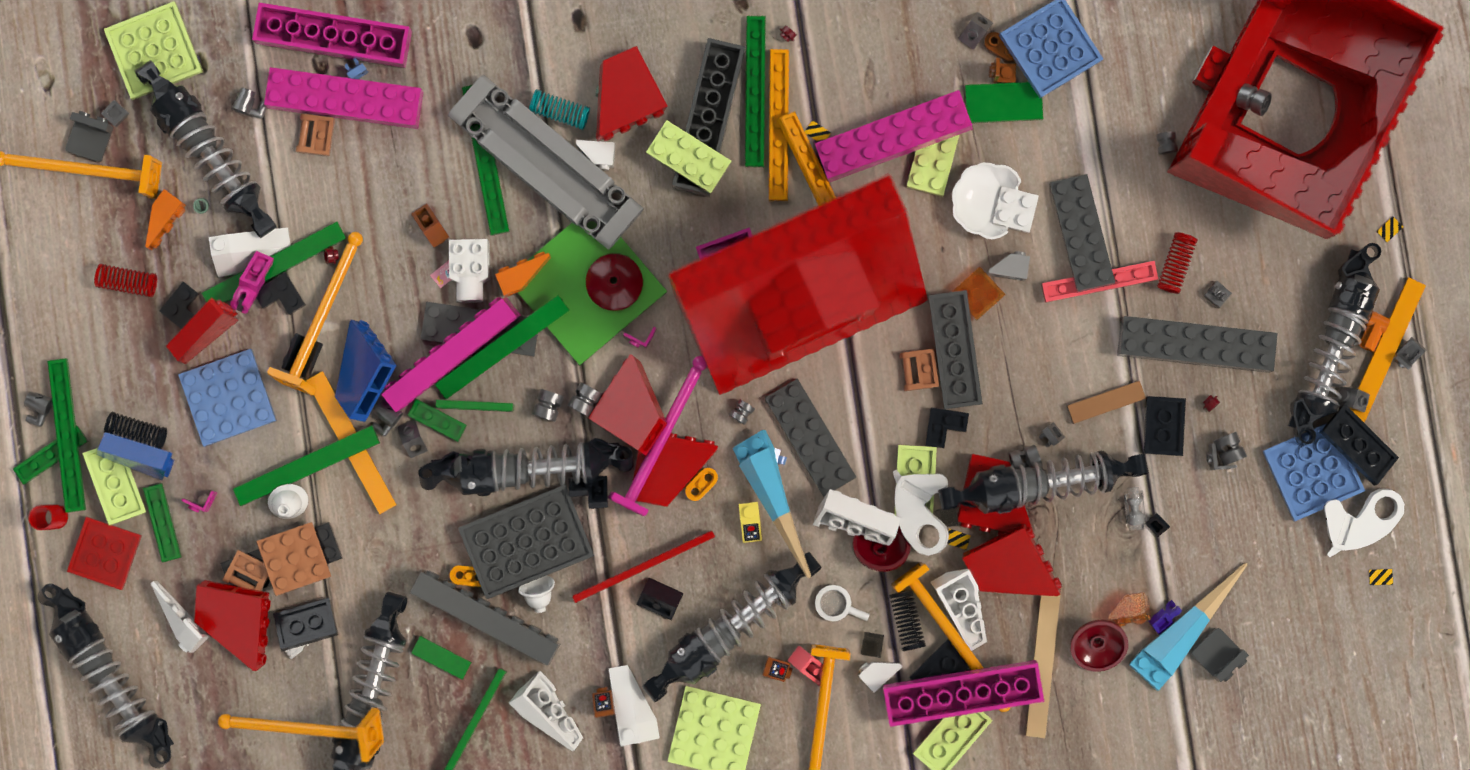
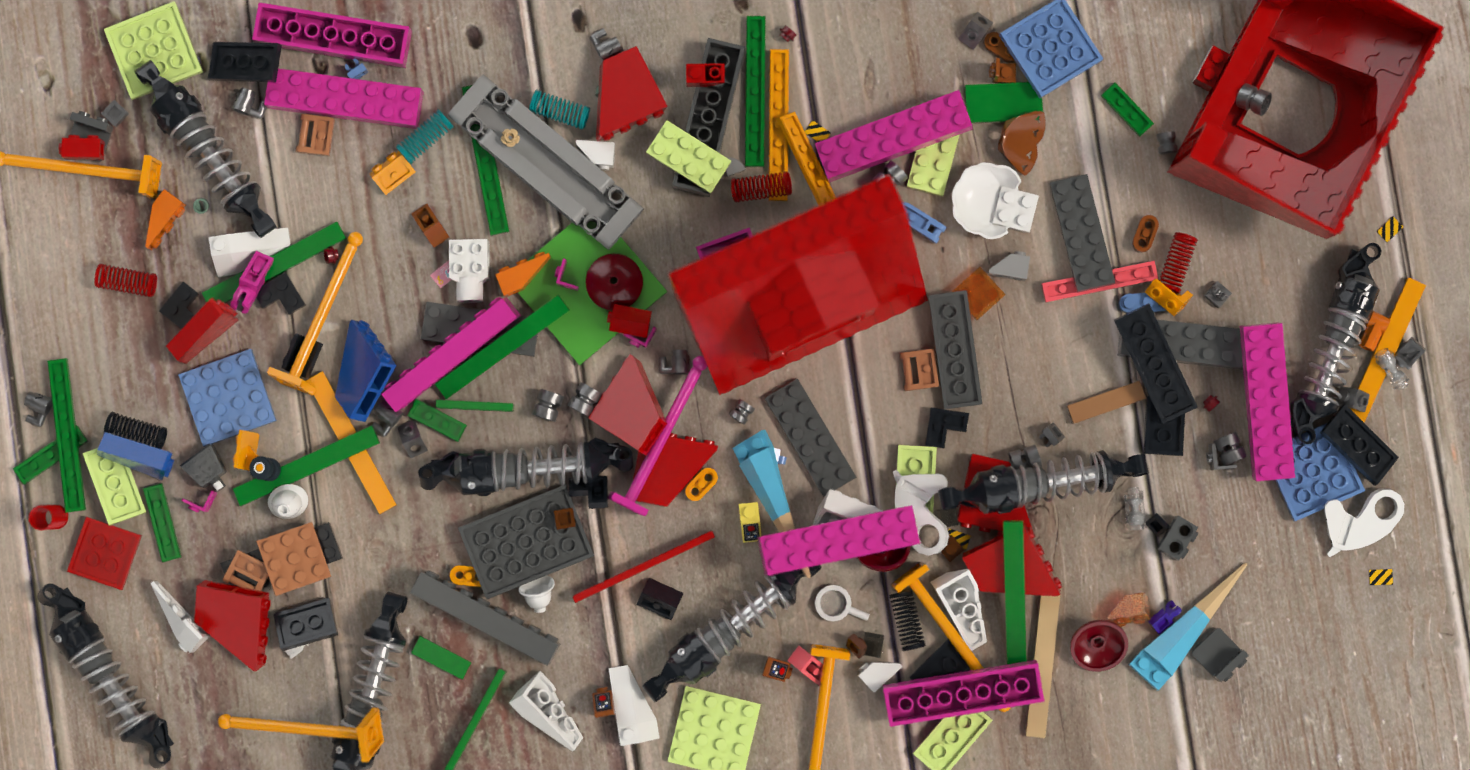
none -> red brick [59,135,105,161]
none -> dark grey torso [180,444,227,492]
none -> black plate [208,42,282,82]
none -> plate [233,430,281,481]
none -> light orange bracket [370,151,416,195]
none -> teal piece [396,109,454,164]
none -> tan plate [501,129,520,147]
none -> reddish brown plate [554,507,576,530]
none -> dark pink bracket [555,258,579,291]
none -> flat silver piece [590,28,623,61]
none -> red brick [607,304,652,338]
none -> flat silver piece [658,350,690,375]
none -> red slope [686,63,725,87]
none -> light grey tile [726,157,746,177]
none -> red piece [731,171,792,203]
none -> dark pink brick [757,505,920,576]
none -> reddish brown plate [846,633,867,659]
none -> flat silver wheel [872,161,908,189]
none -> medium blue plate [903,202,947,244]
none -> reddish brown plate [941,535,964,562]
none -> dark orange piece [998,111,1046,176]
none -> green tile [1003,520,1027,664]
none -> green tile [1101,82,1154,137]
none -> black plate [1114,303,1198,424]
none -> medium blue plate [1119,293,1168,313]
none -> dark orange plate [1132,215,1159,253]
none -> light orange bracket [1145,279,1193,316]
none -> dark grey brick [1156,516,1198,561]
none -> dark pink brick [1240,322,1295,481]
none -> clear piece [1375,348,1410,390]

